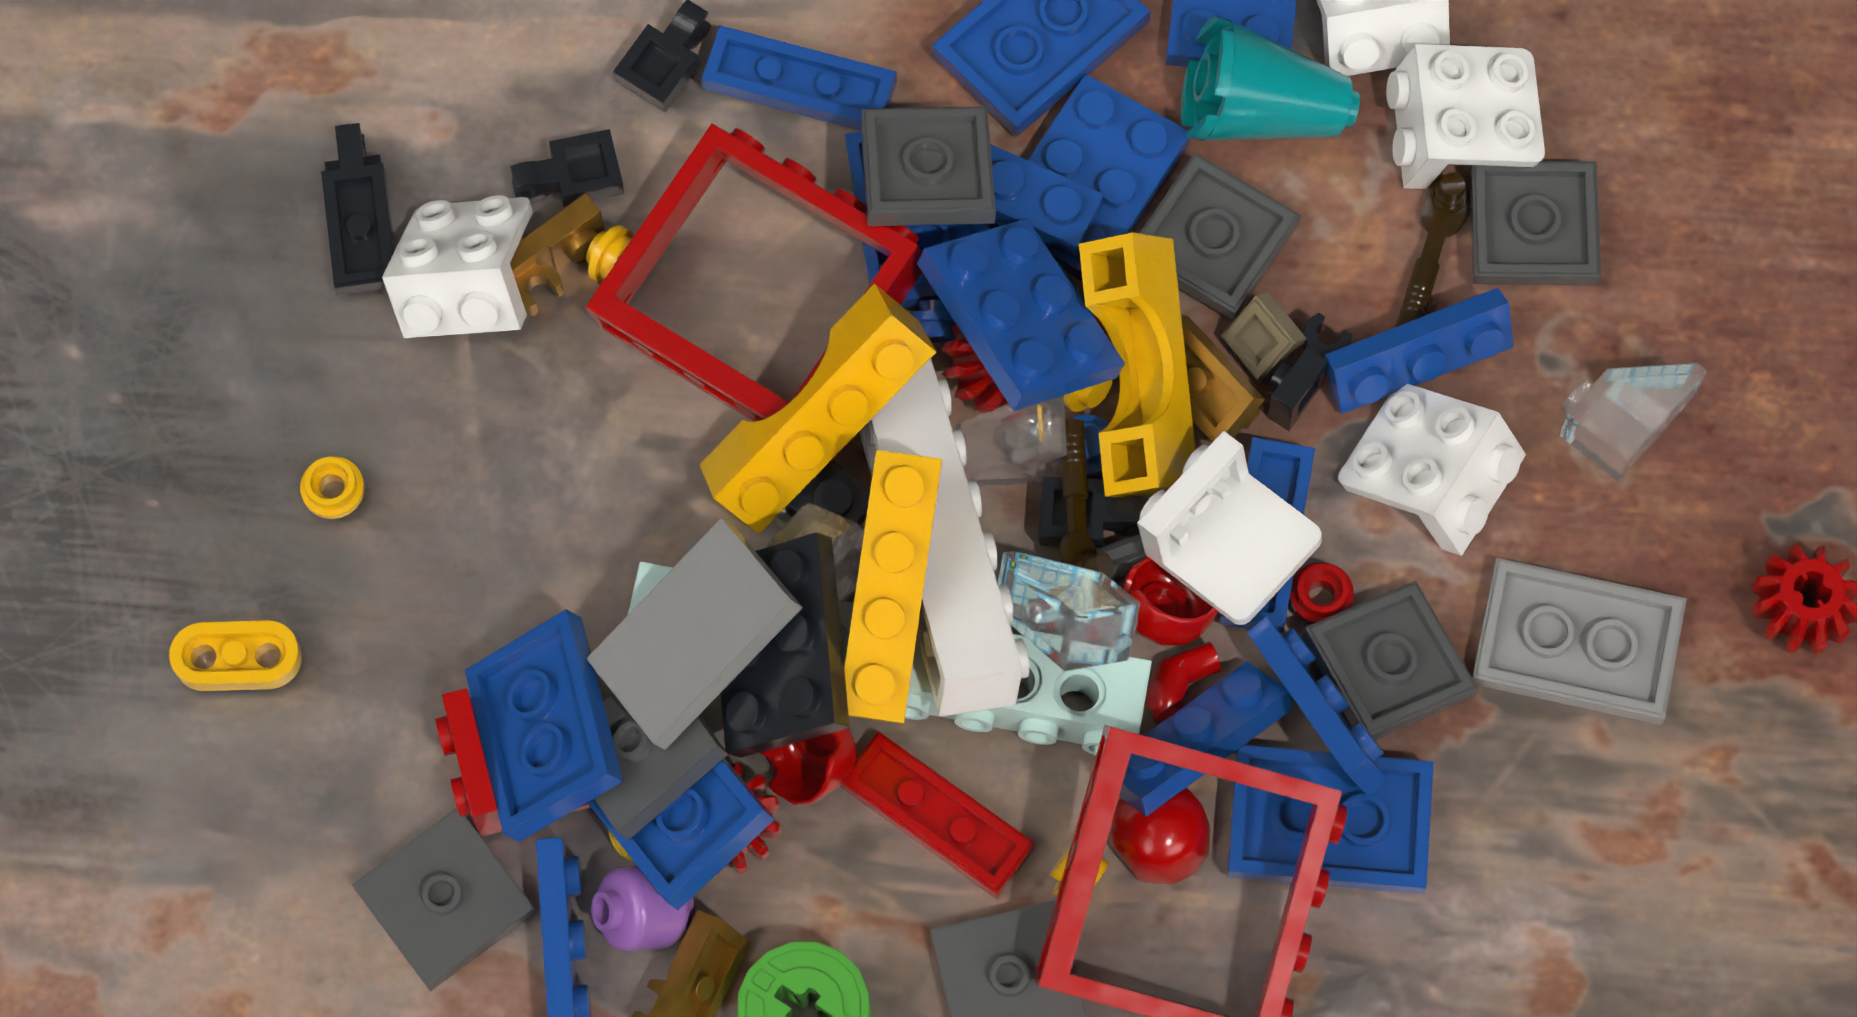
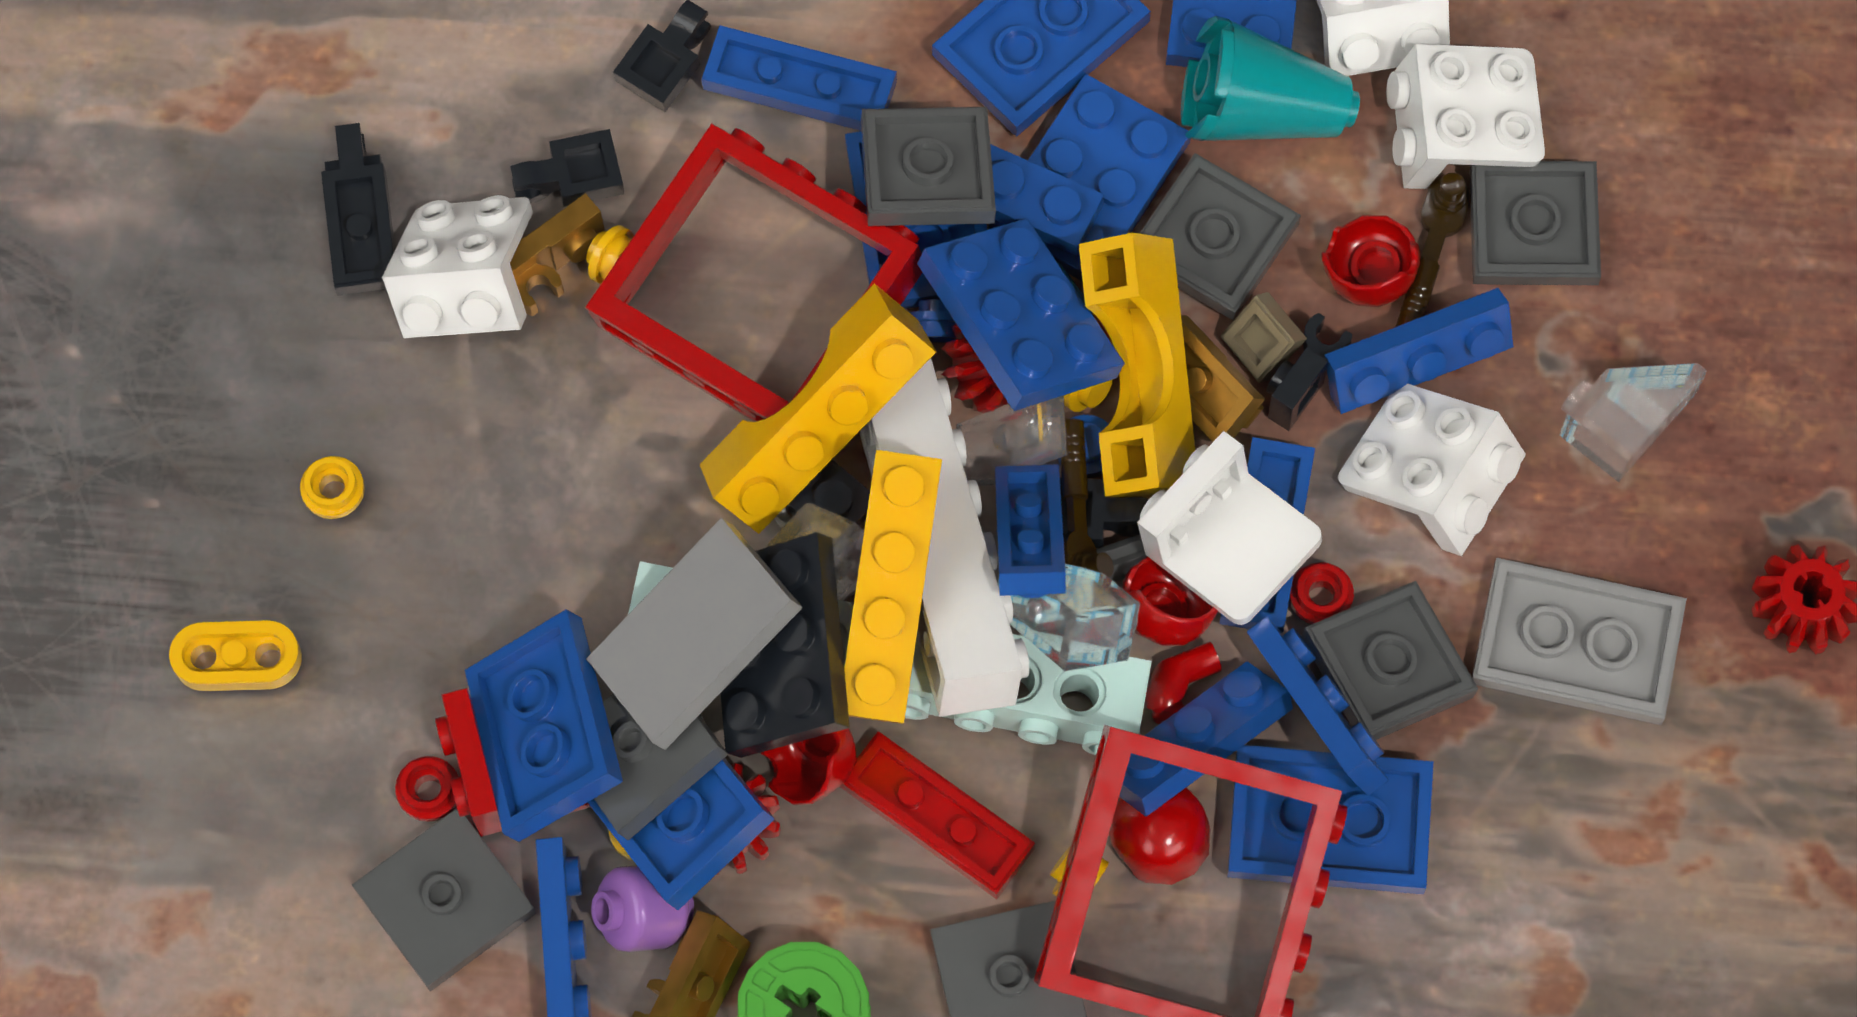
none -> red plate [395,756,459,822]
none -> blue plate [995,464,1066,598]
none -> red hair [1321,215,1420,307]

